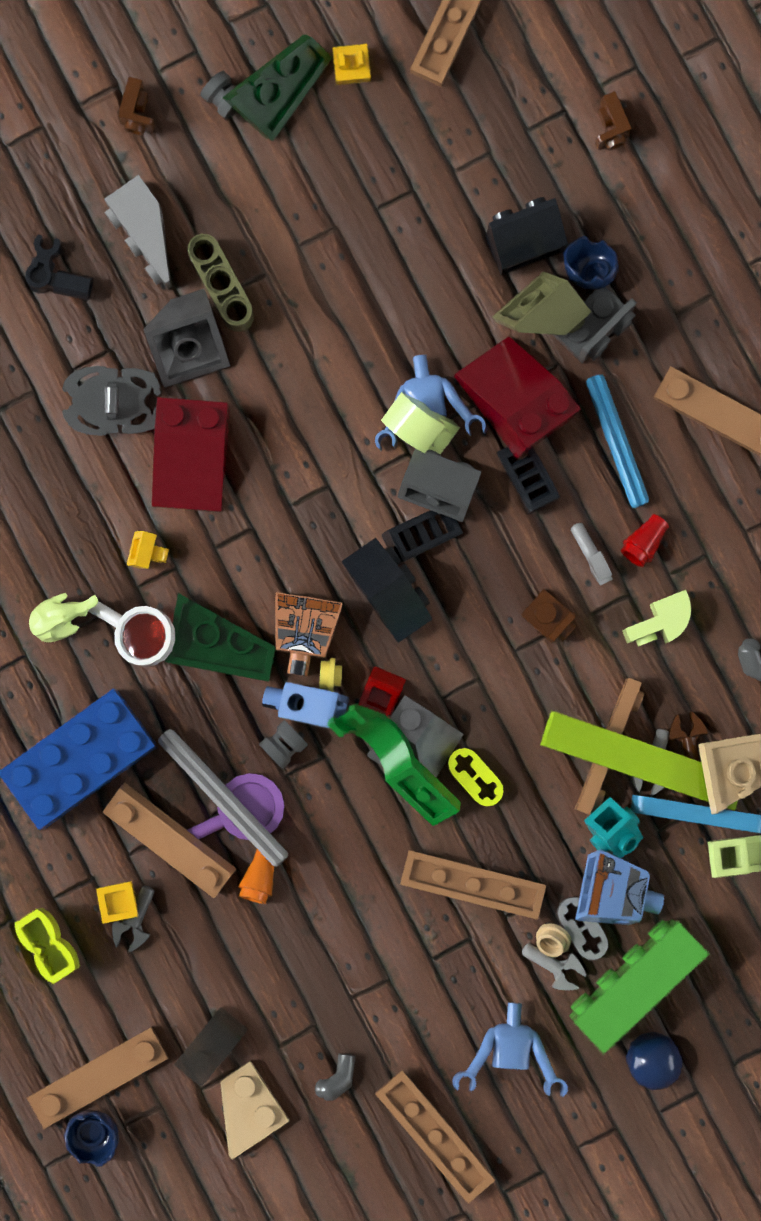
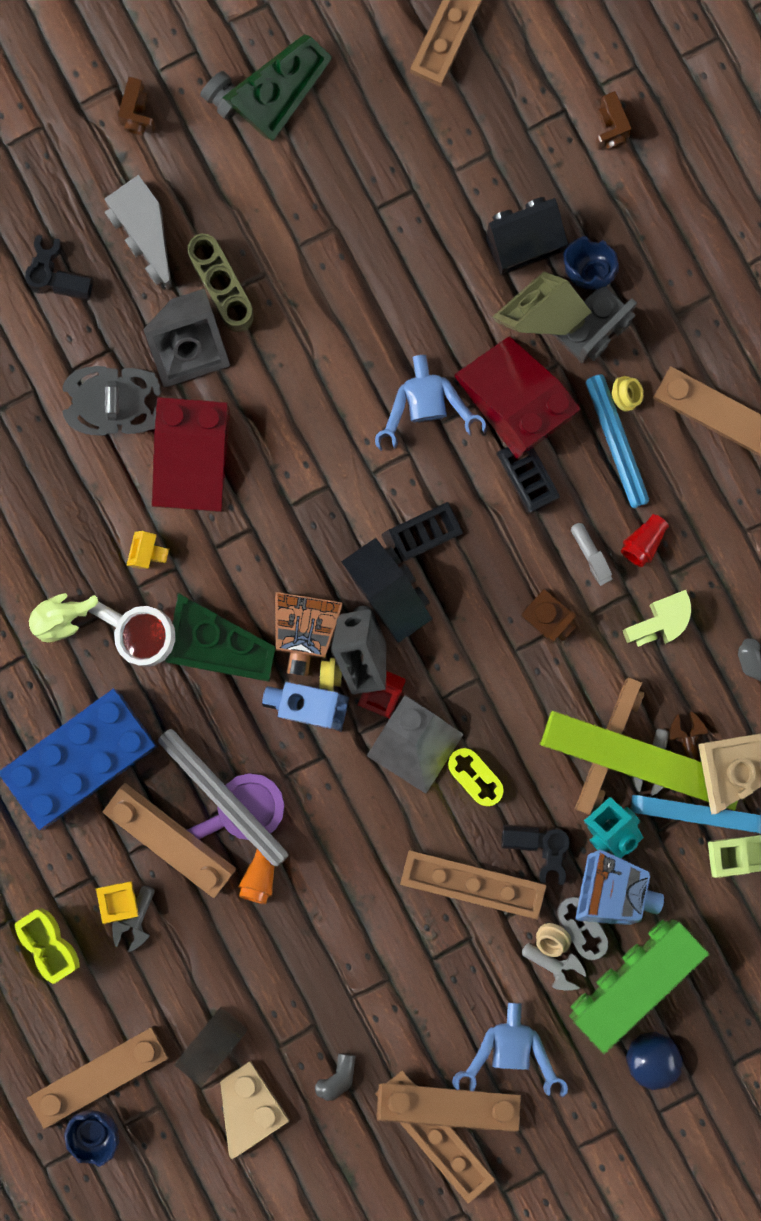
dark grey wheel [259,720,308,769] -> none
green piece [327,704,461,826] -> none
yellow tile [333,44,371,85] -> none
yellowish green brick [381,392,460,454] -> none
dark grey brick [397,448,481,522] -> none
none -> dark grey torso [332,606,386,695]
none -> medium nougat plate [377,1083,521,1132]
none -> black bar [501,824,569,885]
none -> light yellow plate [612,376,644,411]

